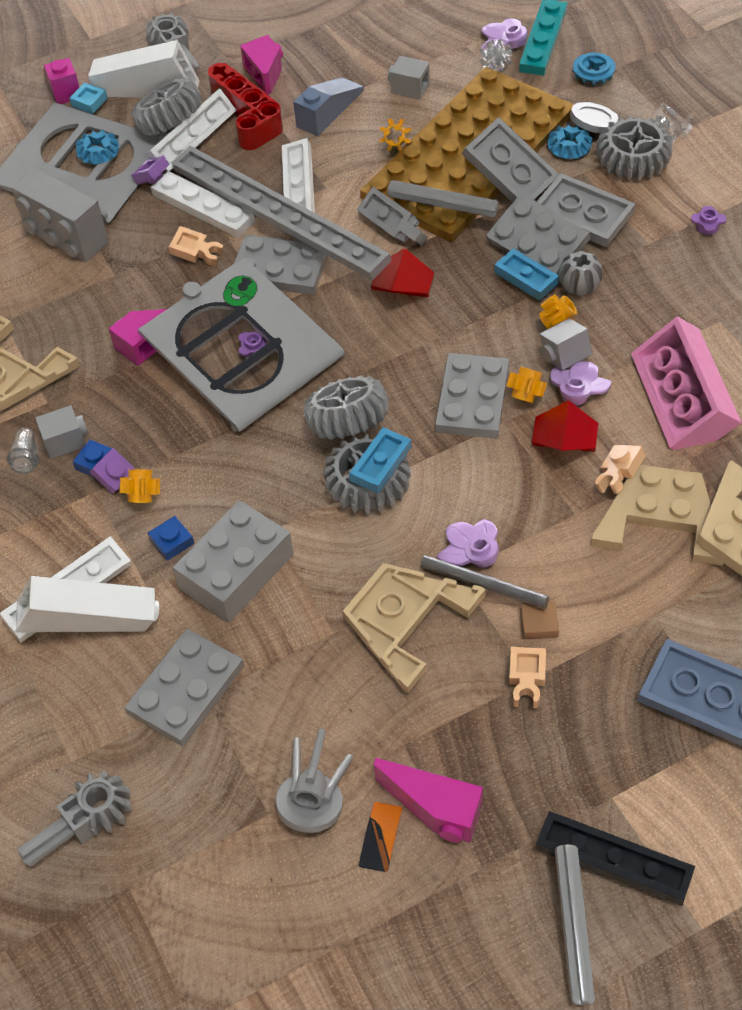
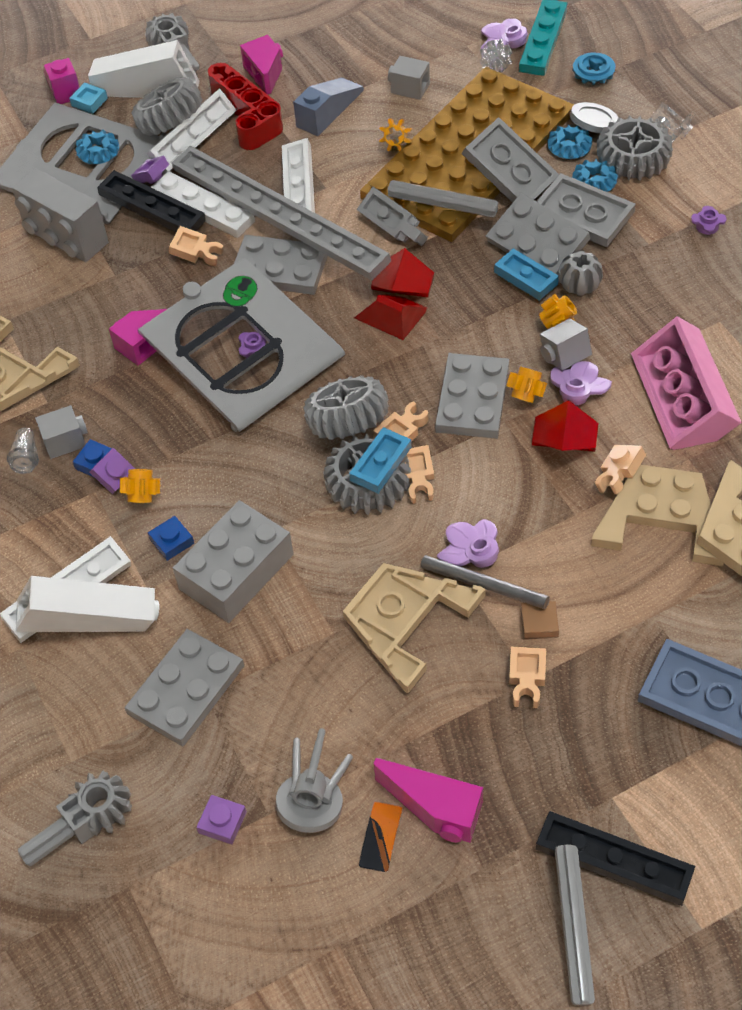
none -> black plate [97,170,206,232]
none -> medium lavender plate [196,795,247,844]
none -> red slope [354,295,428,340]
none -> light nougat plate [373,401,429,442]
none -> light nougat plate [405,445,434,504]
none -> dark azure gear [572,159,618,192]

